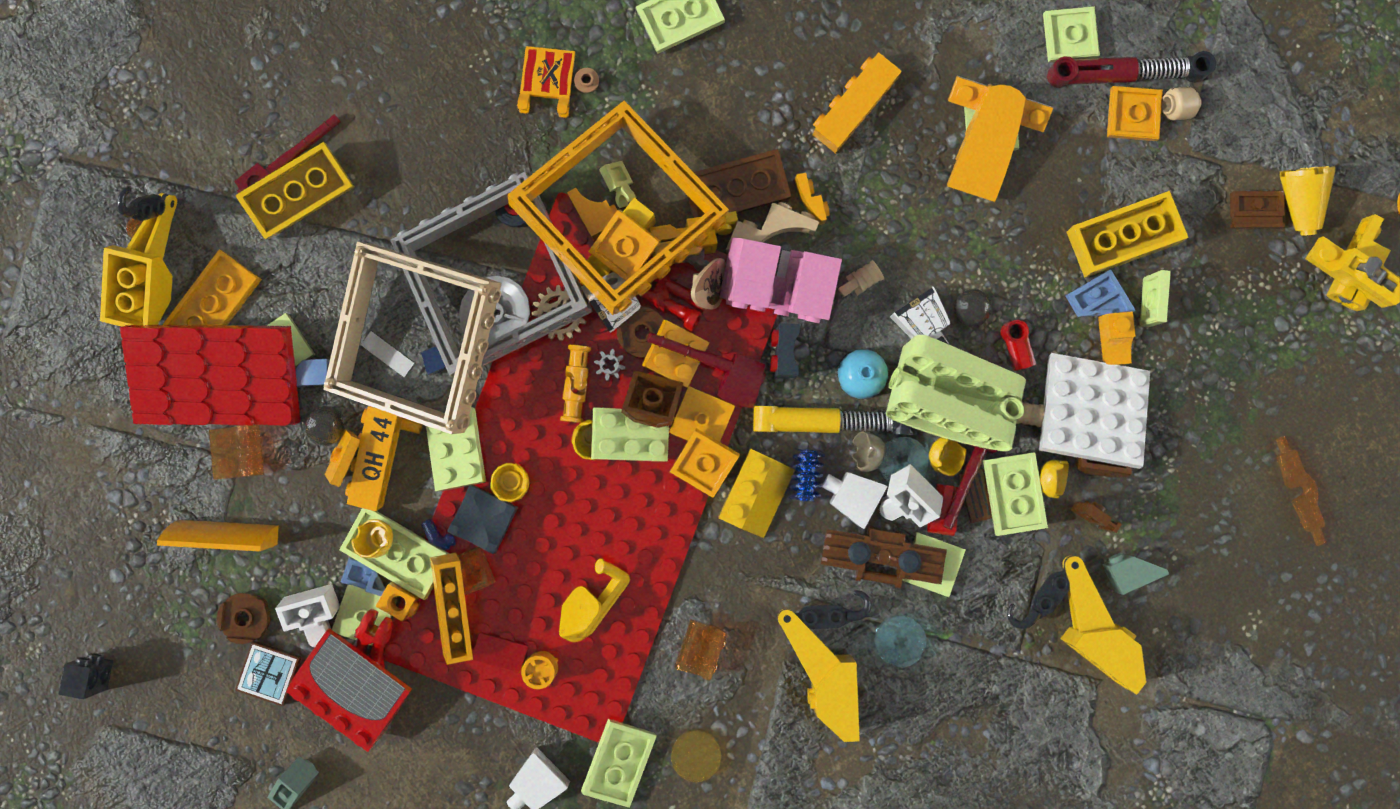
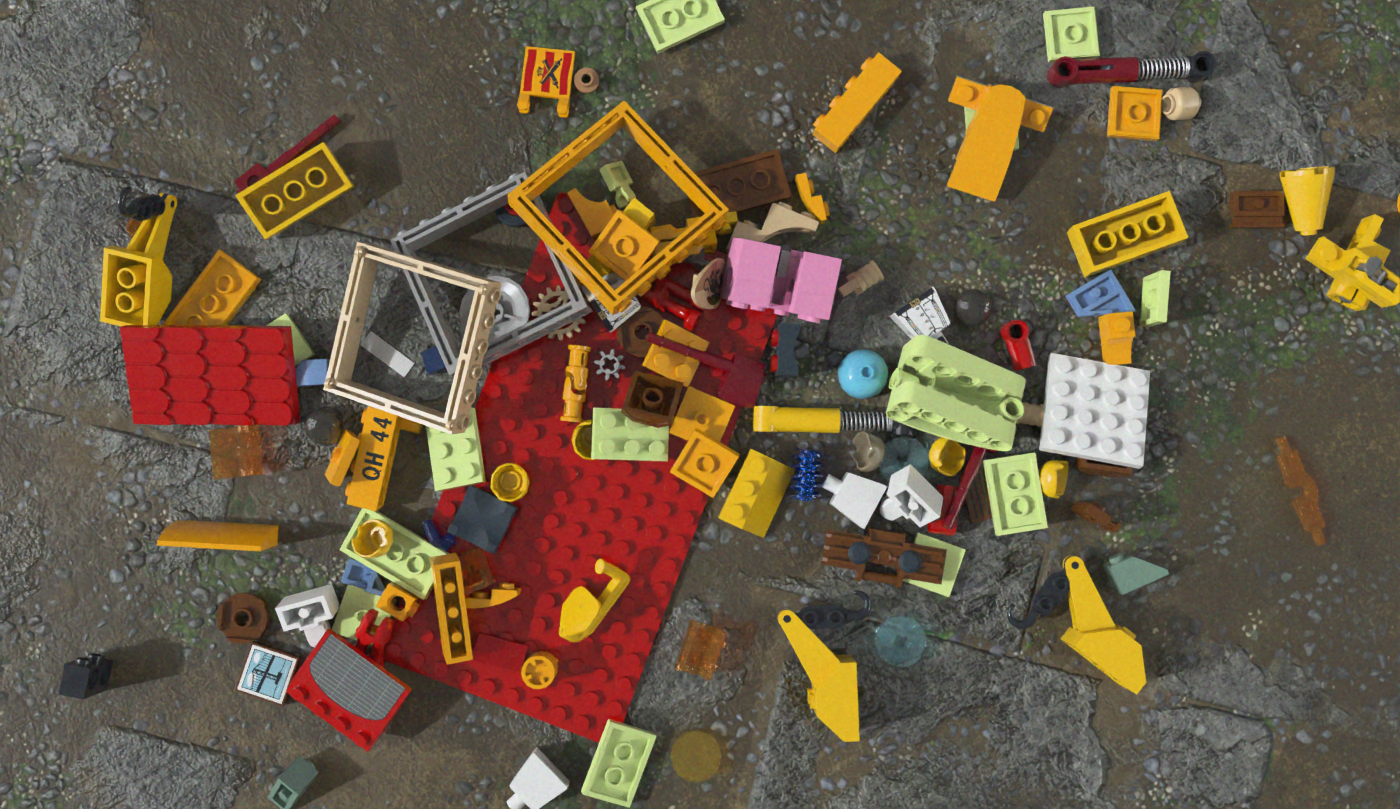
none -> light orange slope [465,583,521,608]

